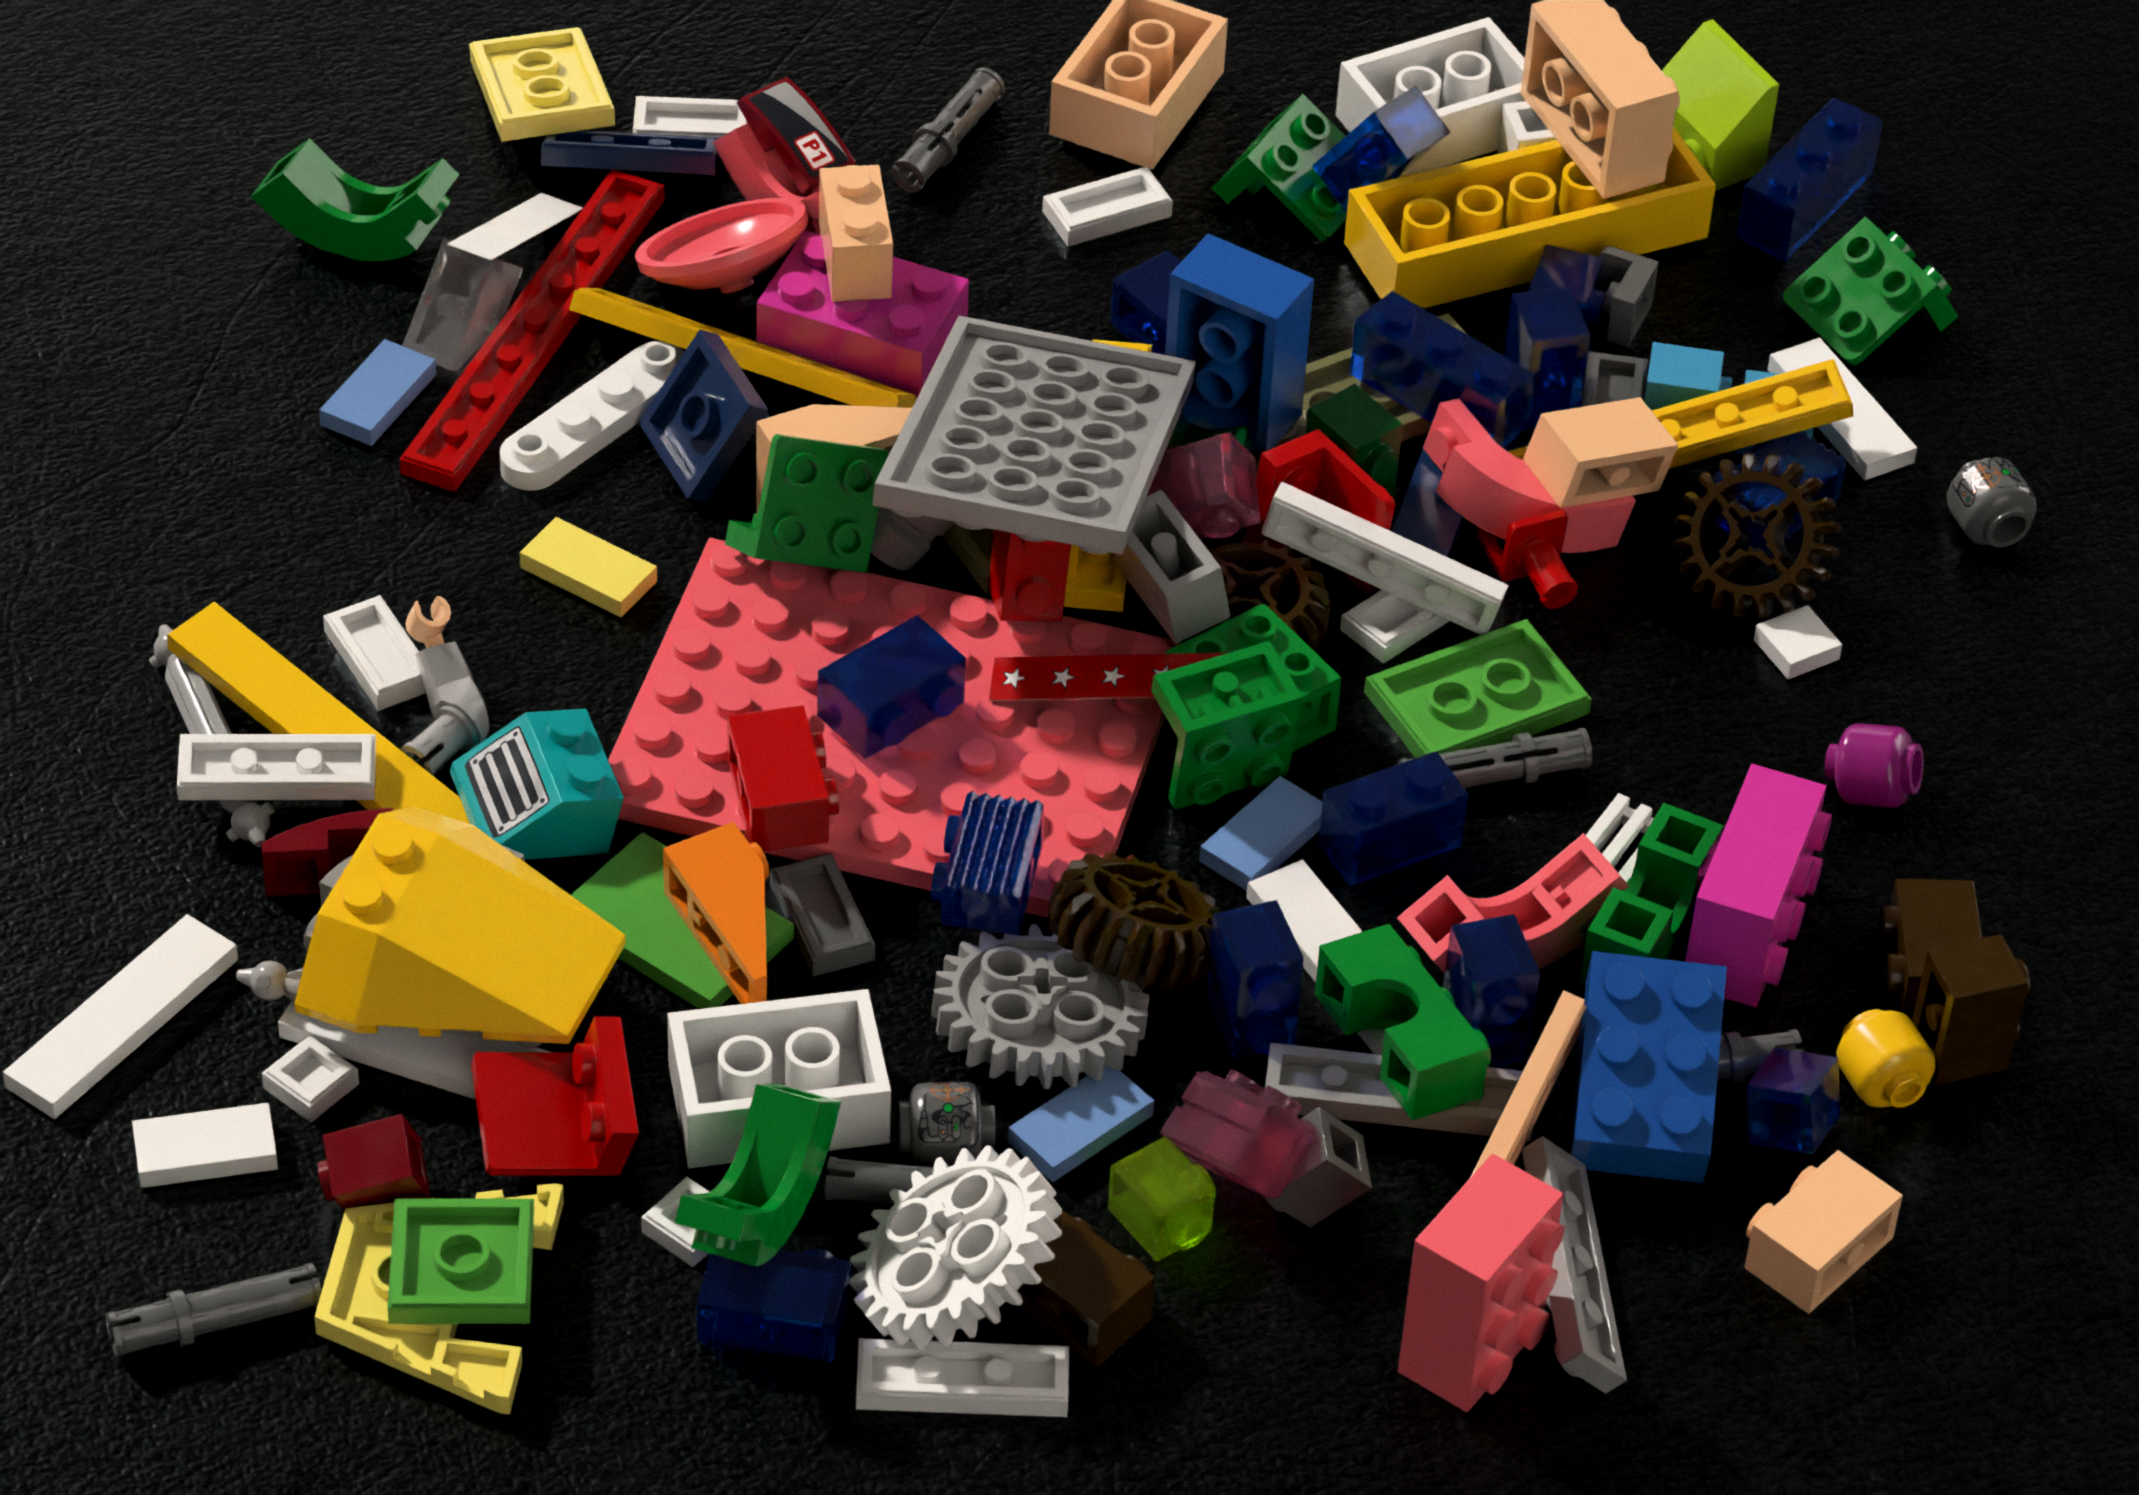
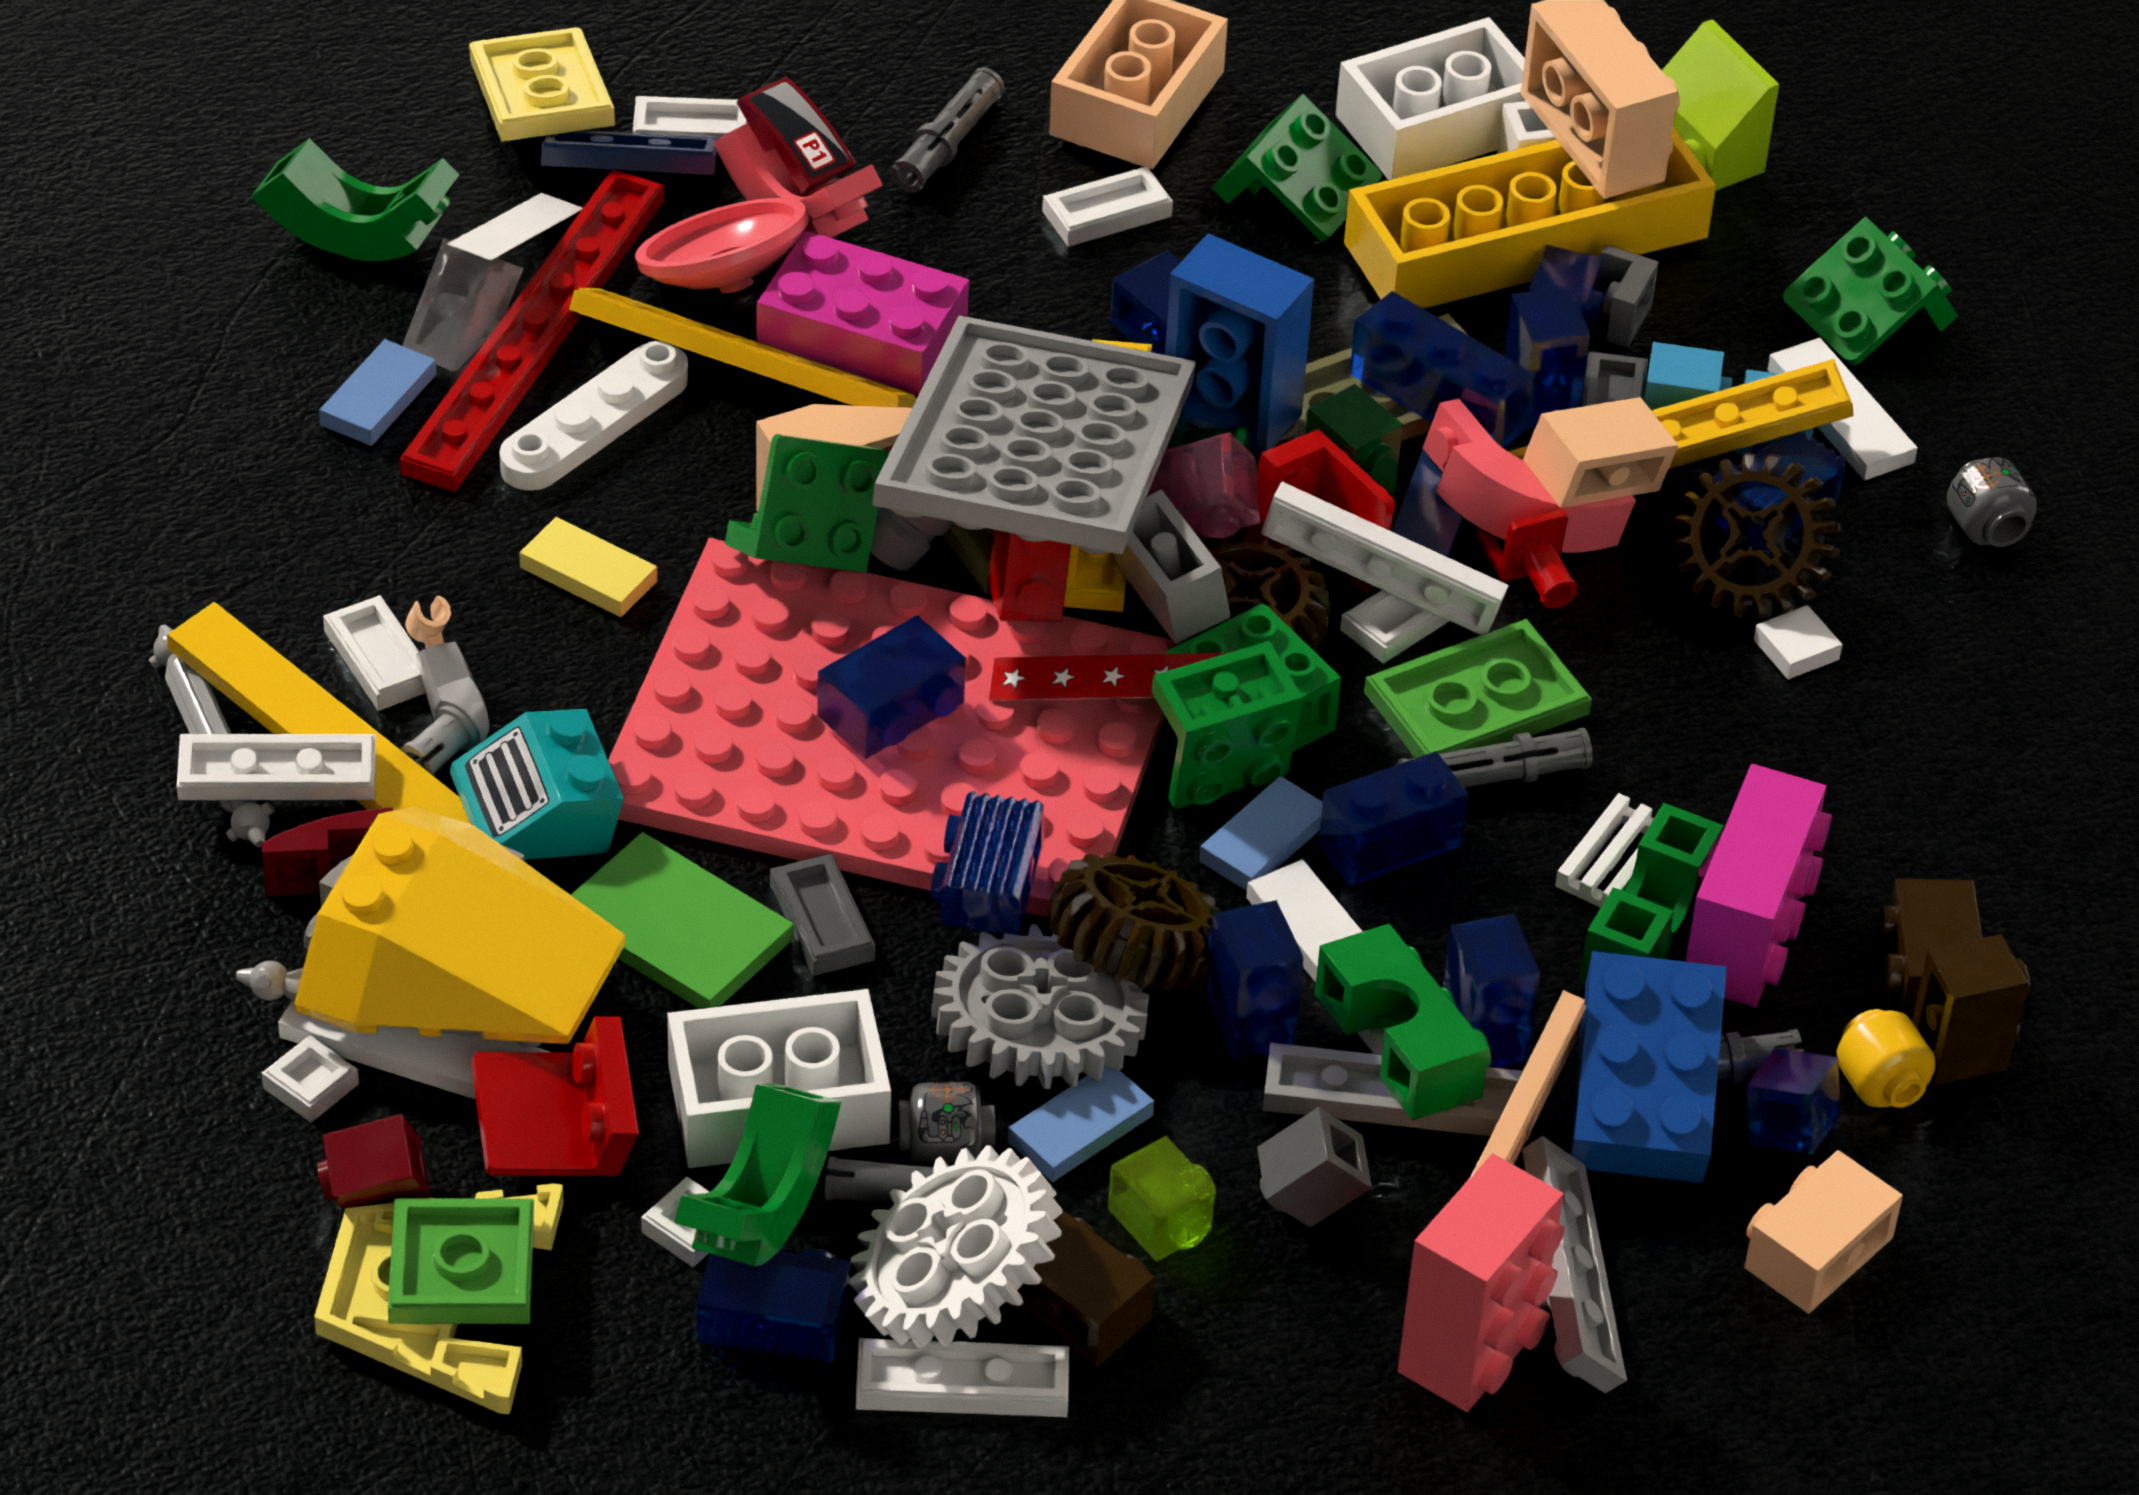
white tile [3,914,238,1120] -> none
dark grey pin [106,1263,322,1357] -> none
white tile [132,1103,278,1188] -> none
dark blue tile [638,329,769,503] -> none
orange slope [663,821,770,1004] -> none
red brick [727,705,839,852] -> none
light nougat brick [819,165,893,302] -> none
clear pink brick [1160,1069,1316,1199] -> none
clear blue brick [1312,85,1451,212] -> none
coral arch [1397,833,1629,986] -> none
clear blue brick [1736,97,1883,262] -> none
magenta head [1825,723,1924,809] -> none

